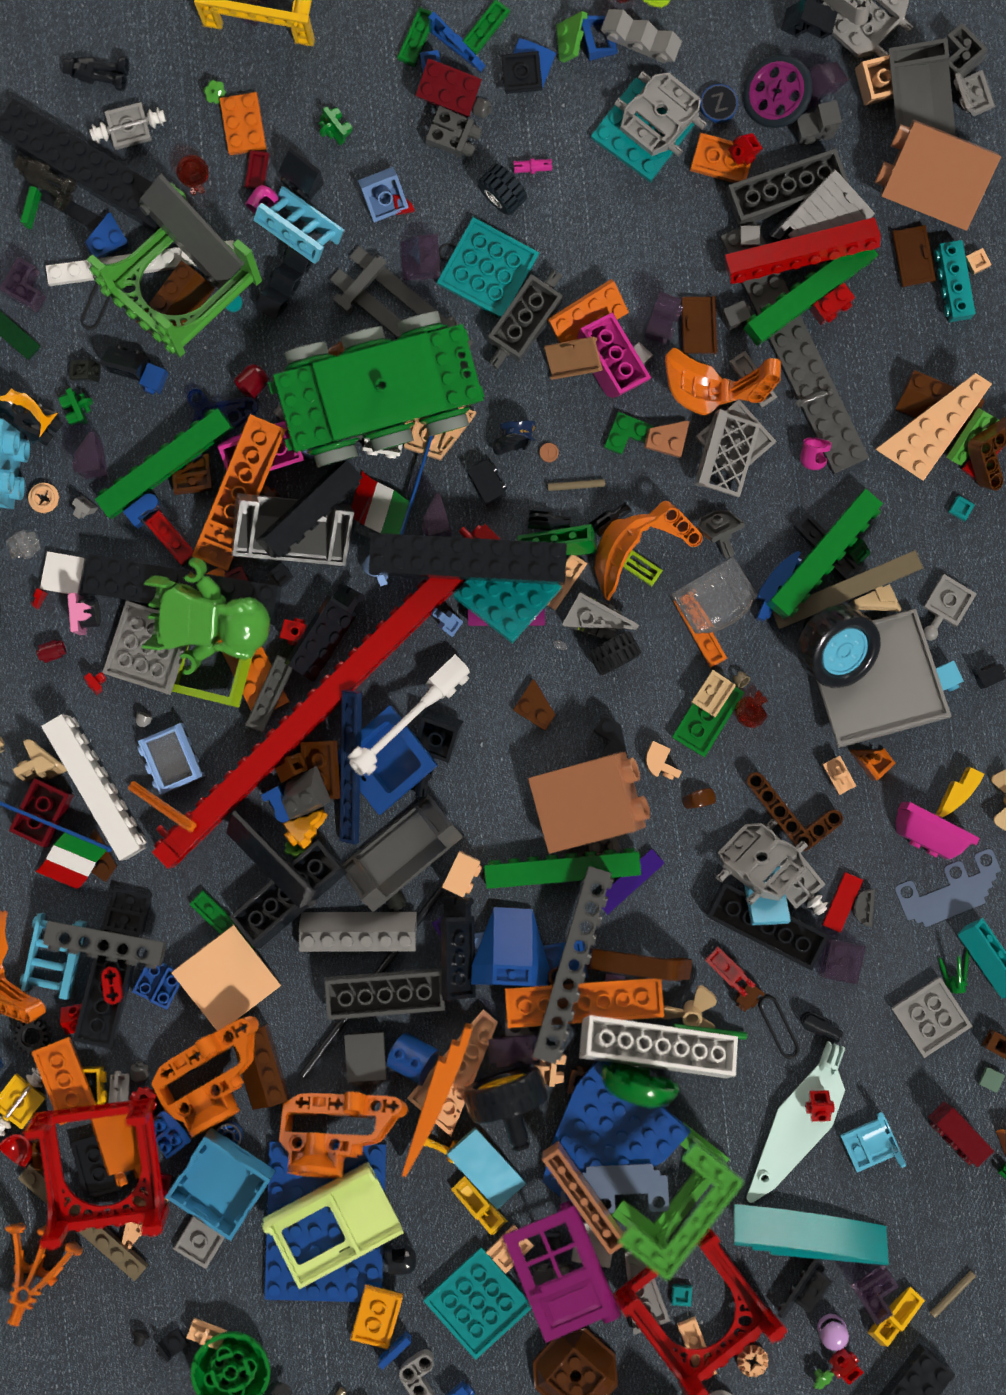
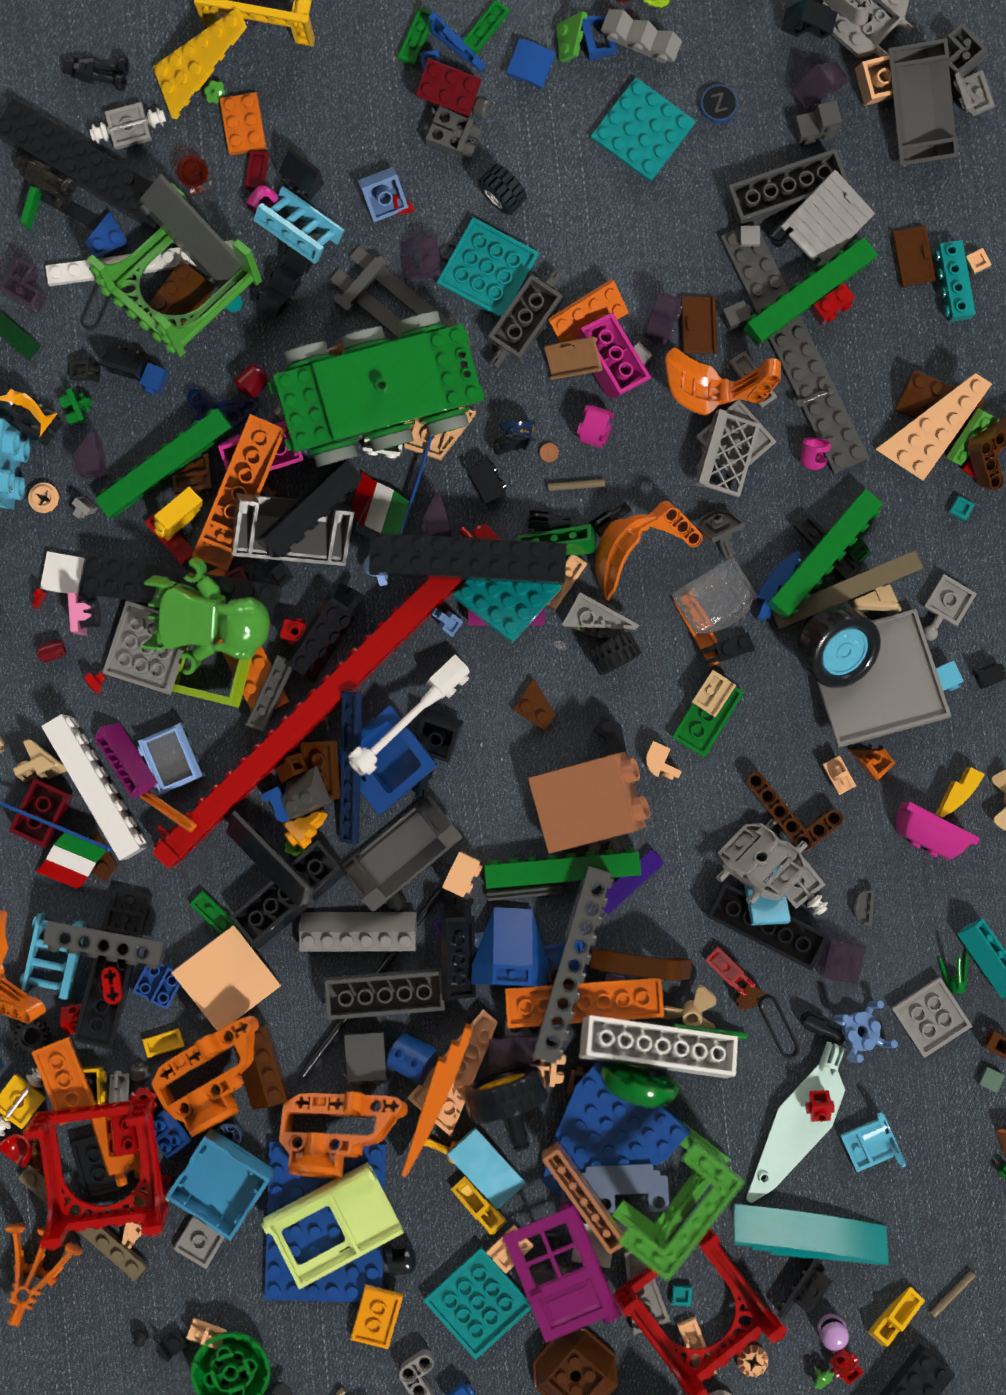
clear brick [6,530,40,559] -> none
blue leg [123,494,160,529] -> none
light grey hinge [136,712,152,727] -> none
green hips [319,107,353,145] -> none
blue tile [378,1331,412,1370] -> none
black tile [501,51,543,94] -> none
dark pink pin [514,158,552,174] -> none
green plate [604,412,653,455] -> none
light grey piece [614,71,707,157] -> none
lime tile [623,550,663,587] -> none
nougat wing [644,421,689,458] -> none
reddish brown hair [683,788,716,809] -> none
orange plate [690,133,751,183] -> none
red brick [725,217,881,284] -> none
red brick [728,133,763,165] -> none
dark tan hinge [733,671,750,688] -> none
clear red hat [735,690,768,728] -> none
wedge [743,54,812,128] -> none
red tile [822,872,863,933] -> none
clear purple brick [851,1265,899,1325] -> none
nougat brick [875,119,1001,231] -> none
sand blue piece [895,849,1001,927] -> none
dark red brick [927,1101,994,1168] -> none
none -> magenta brick [94,723,158,799]
none -> red brick [105,1114,139,1157]
none -> yellow tile [142,1028,185,1058]
none -> yellow wing [153,8,247,119]
none -> yellow window [154,487,202,541]
none -> dark grey axle [486,883,563,901]
none -> dark pink brick [577,405,614,449]
none -> black hinge [701,632,755,665]
none -> medium blue plate [833,1001,898,1062]

